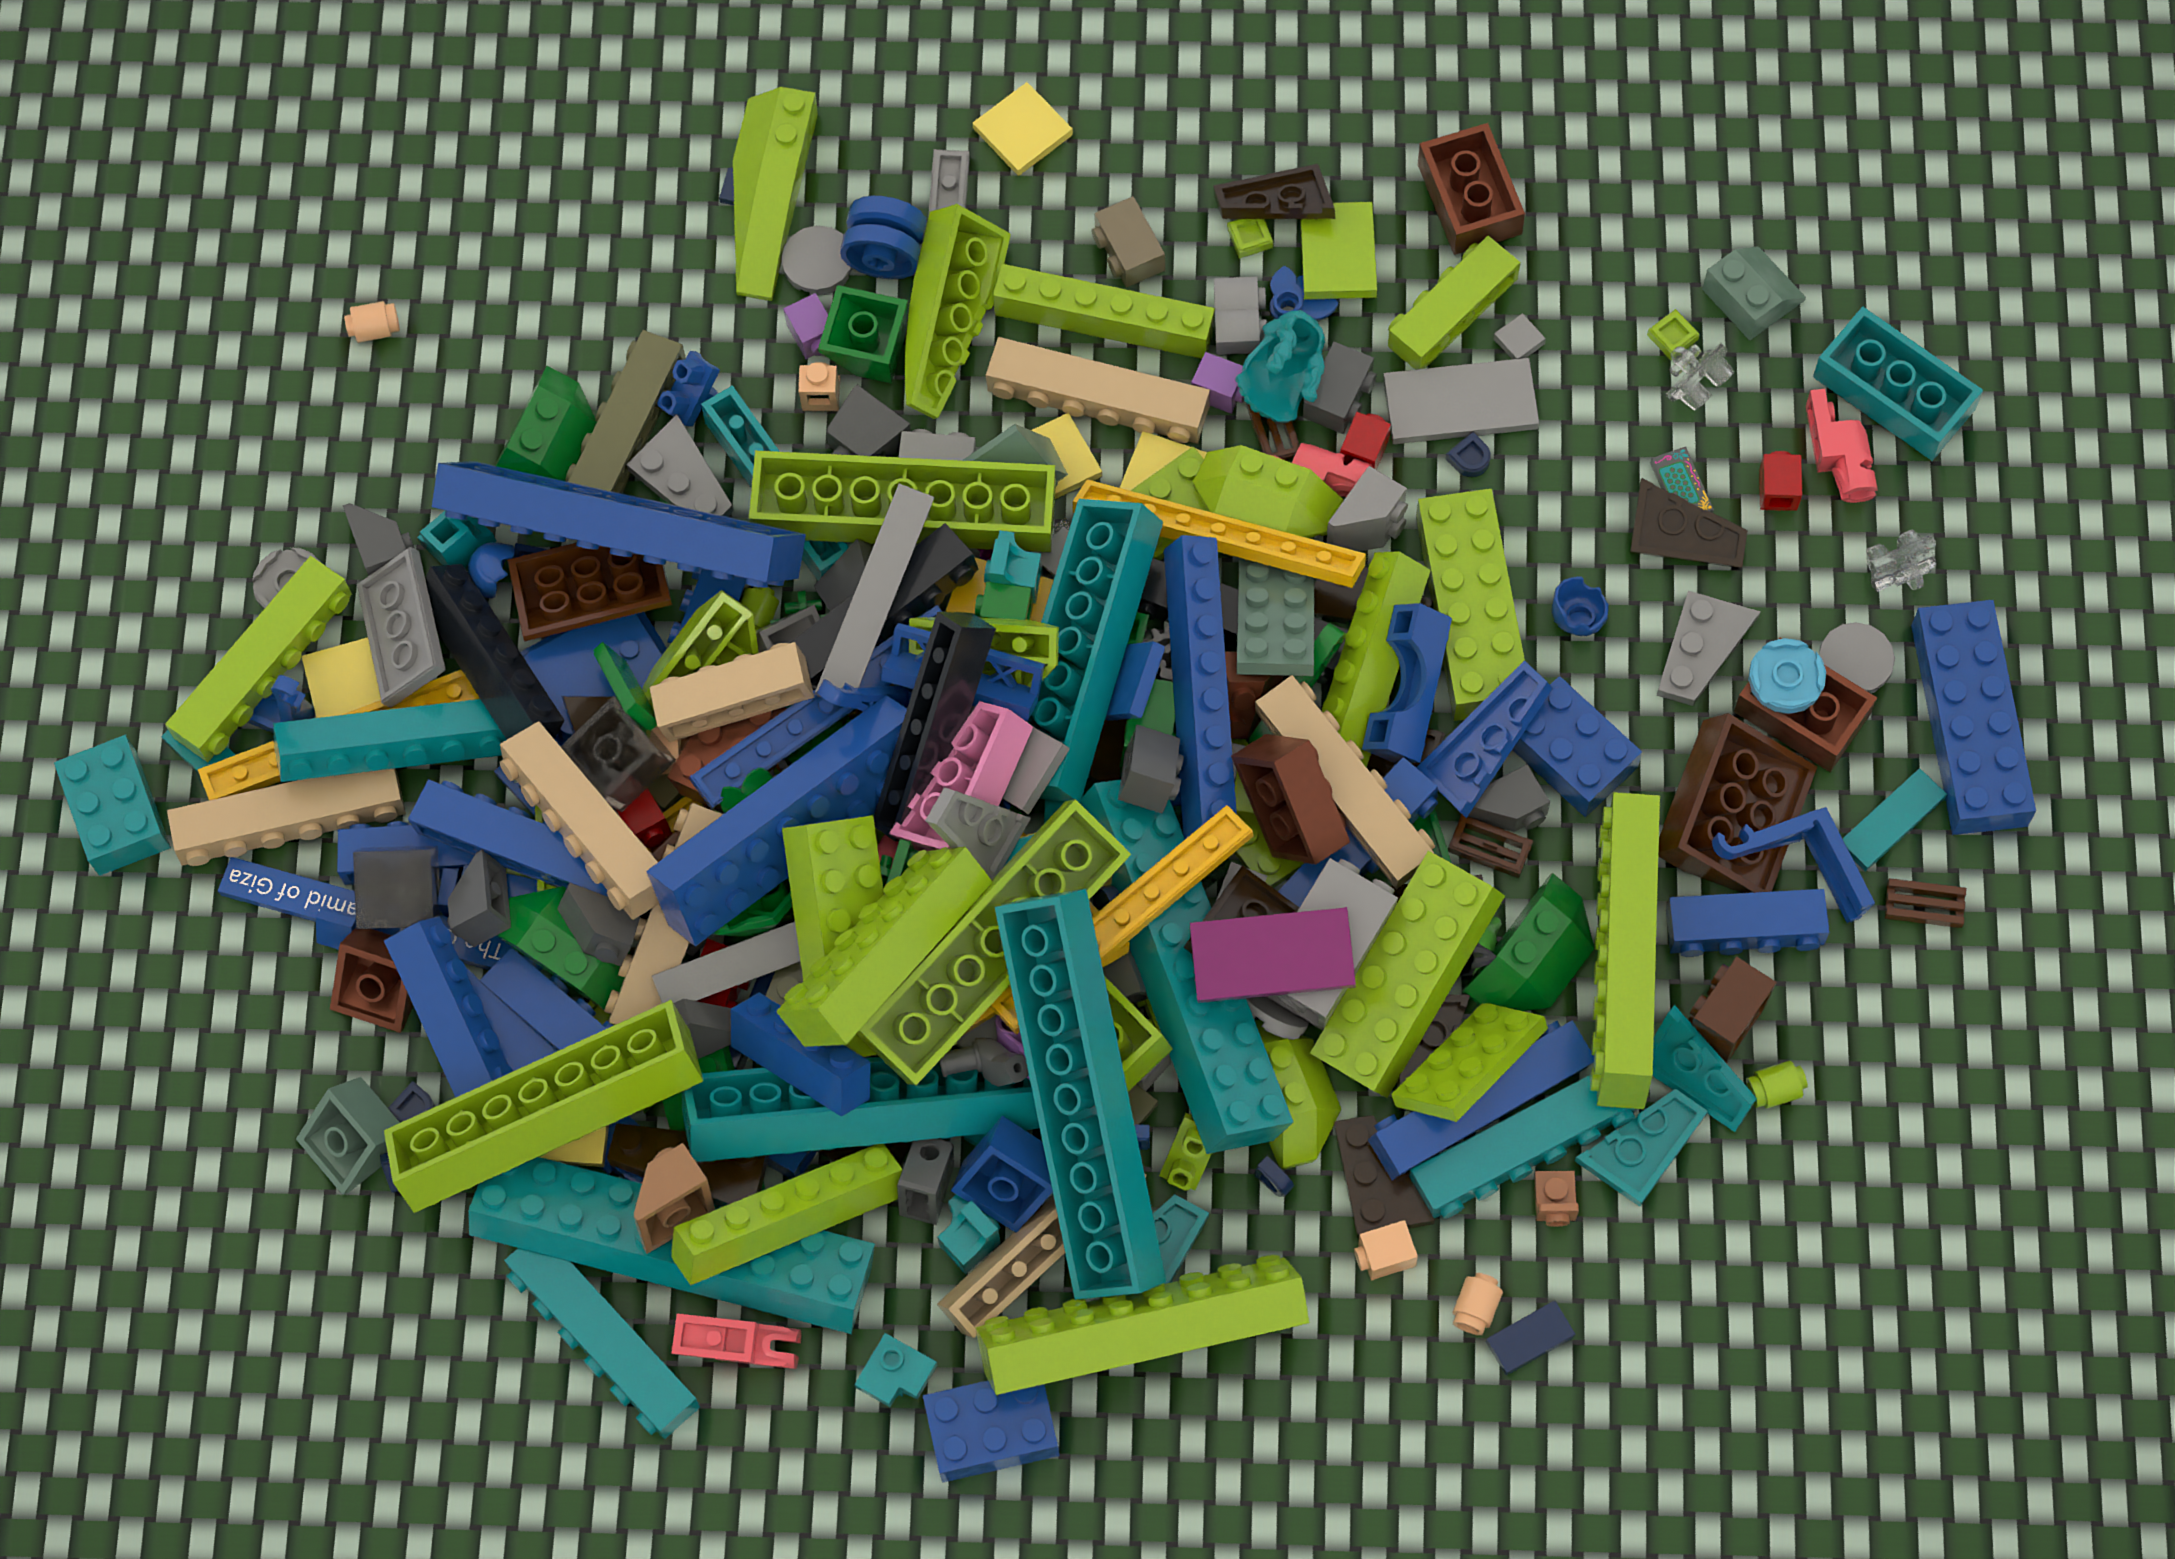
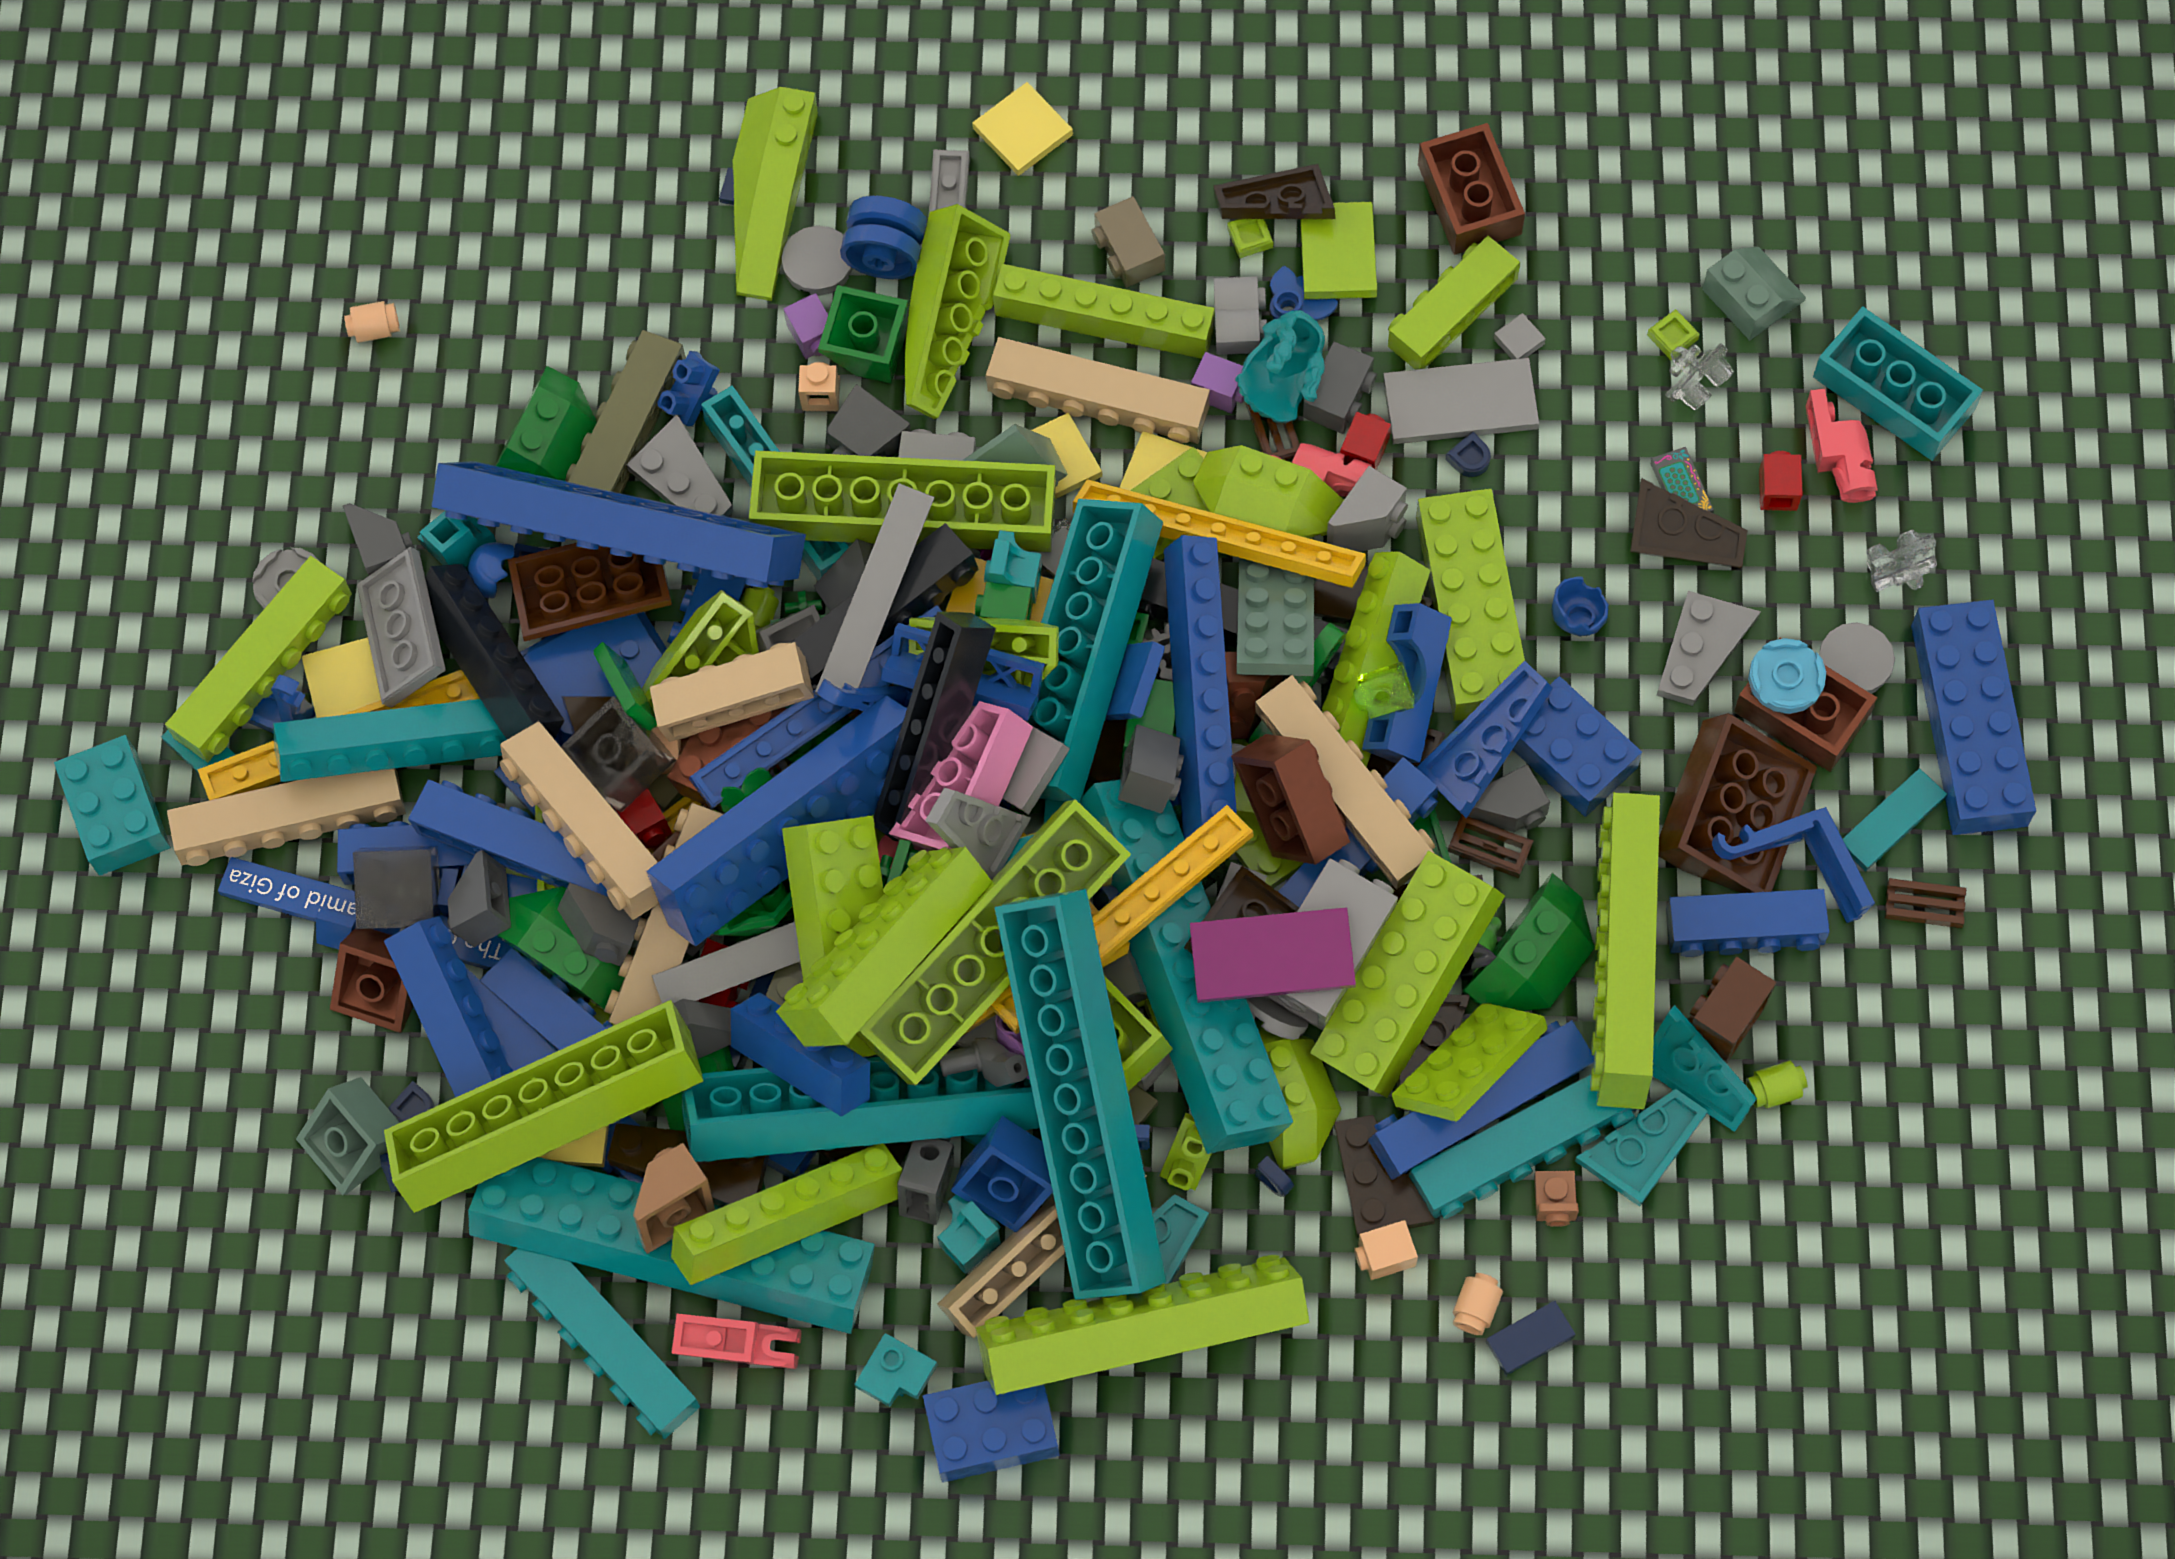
none -> clear neon green brick [1354,661,1415,719]

